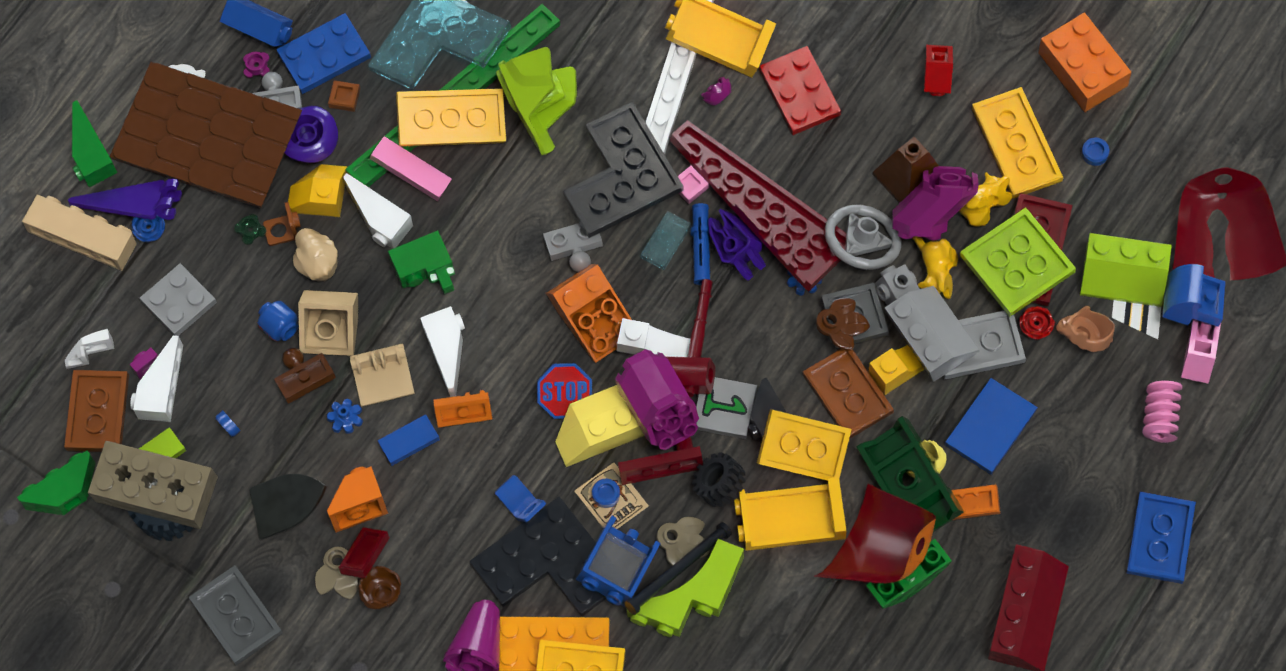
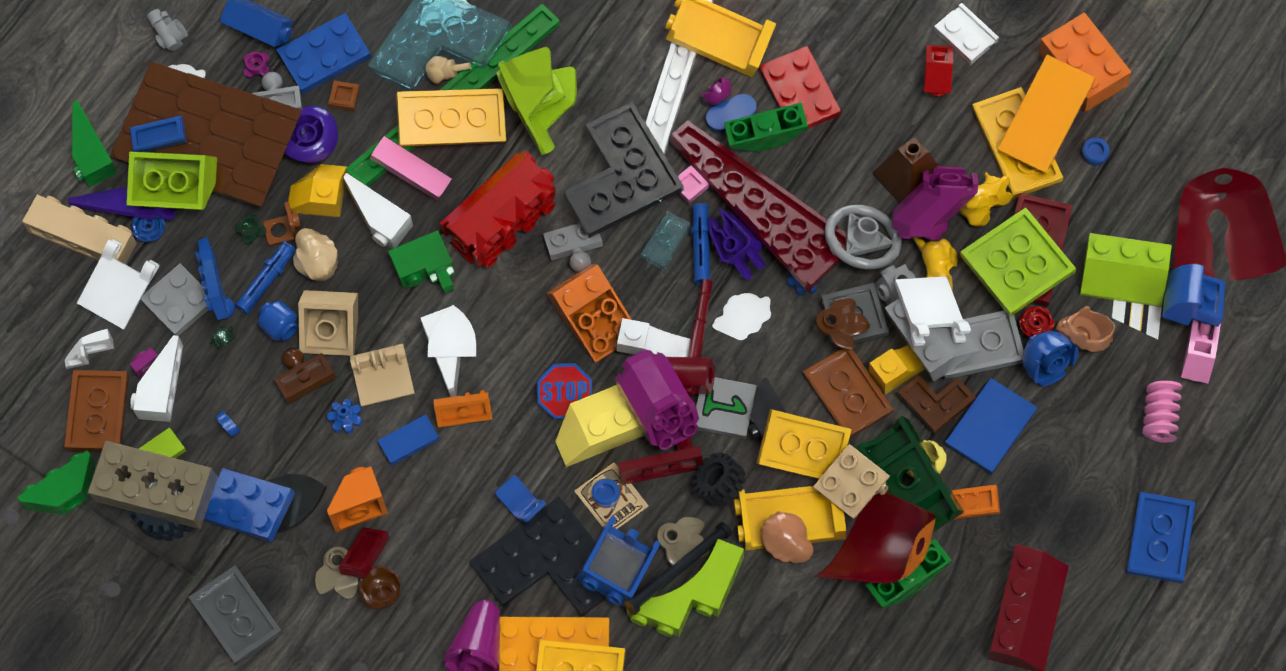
none -> white flag [77,239,160,329]
none -> lime slope [127,152,217,210]
none -> blue tile [130,115,187,152]
none -> light grey plate [147,9,188,51]
none -> blue plate [195,237,235,320]
none -> blue plate [203,468,295,542]
none -> clear green plate [209,325,236,349]
none -> blue pin [235,241,296,315]
none -> tan piece [425,56,471,84]
none -> white sticker [428,305,476,357]
none -> red brick [439,151,556,268]
none -> tile [706,94,756,133]
none -> white sticker [712,293,771,340]
none -> green slope [724,102,808,152]
none -> nougat hair [760,511,813,564]
none -> tan hinge [813,444,890,519]
none -> white flag [894,277,971,346]
none -> reddish brown plate [897,375,976,435]
none -> white plate [934,3,999,65]
none -> light orange tile [998,55,1095,174]
none -> blue cylinder [1022,331,1079,386]

